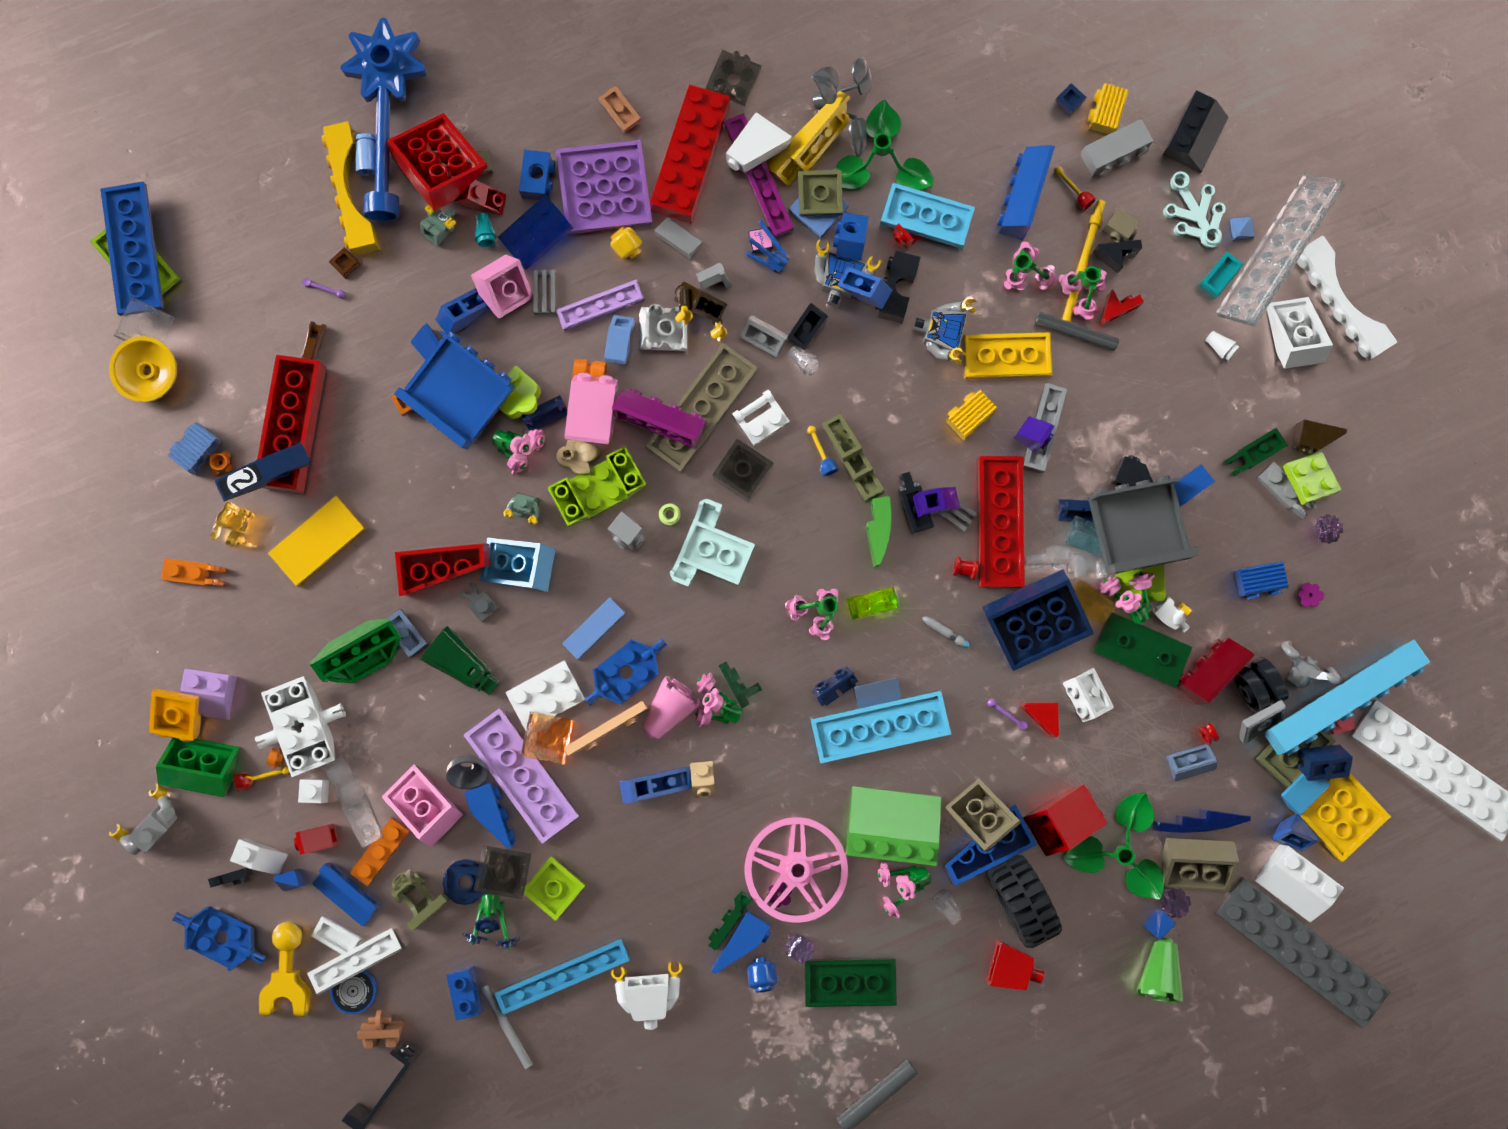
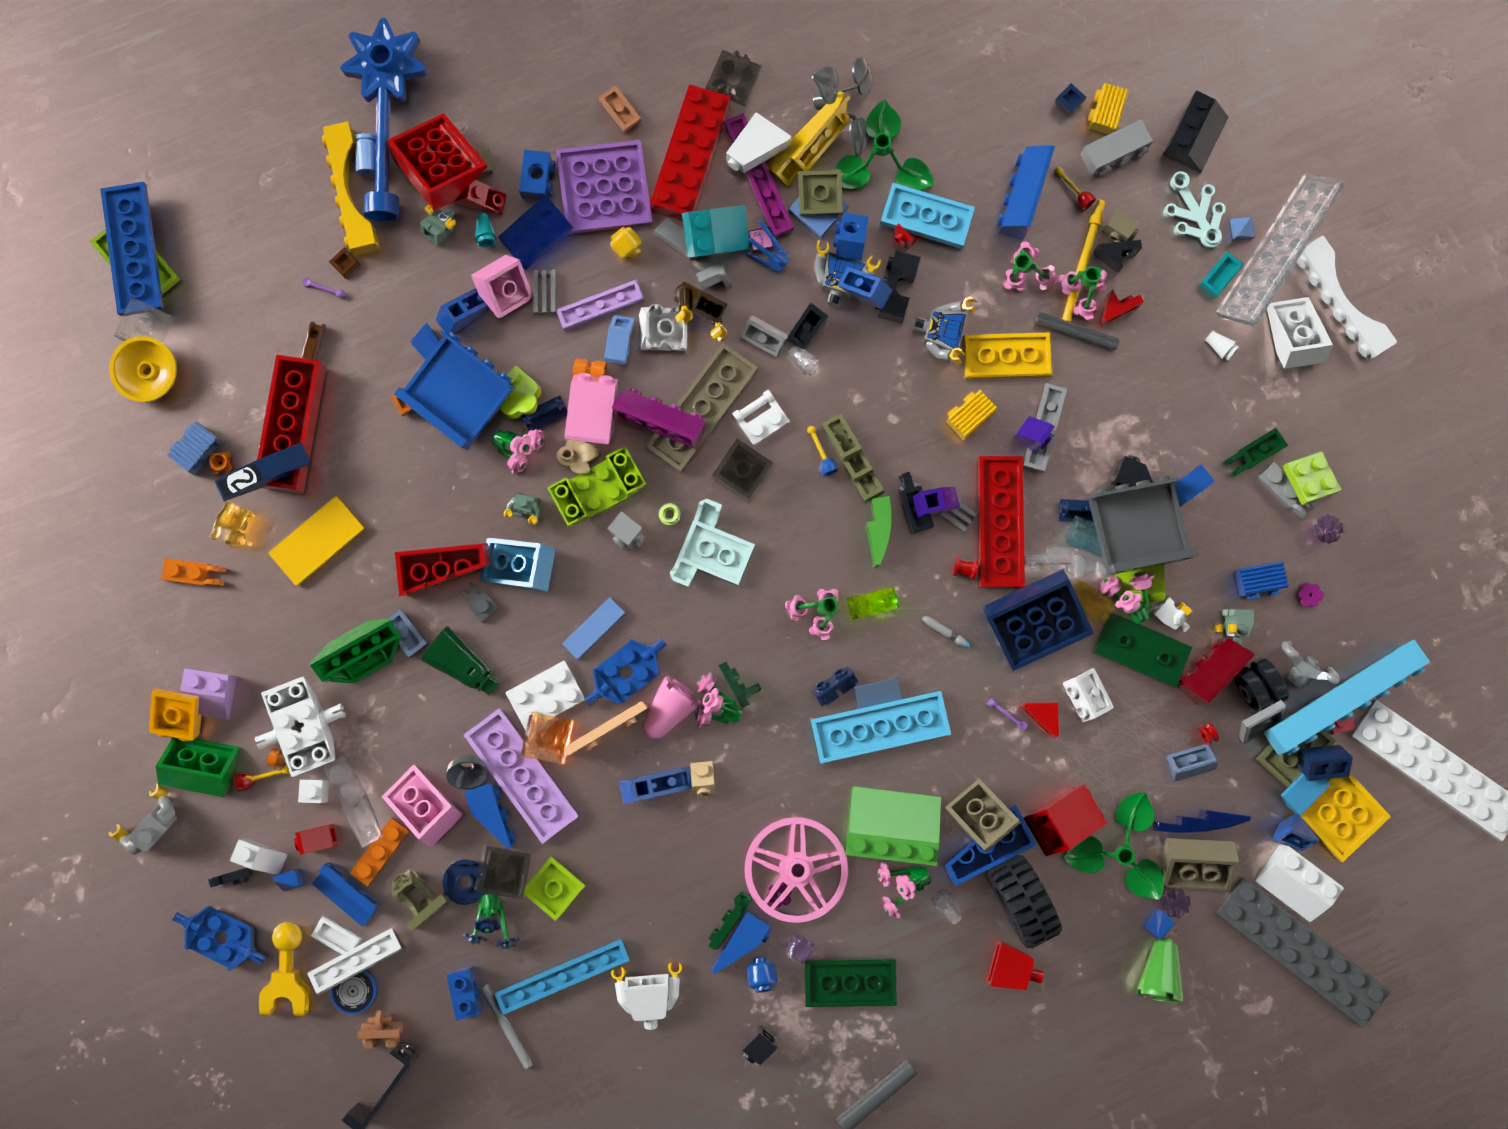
dark brown slope [1292,419,1347,455] -> none
none -> teal slope [682,205,750,257]
none -> black slope [742,1025,778,1065]
none -> sand green piece [1214,609,1254,645]

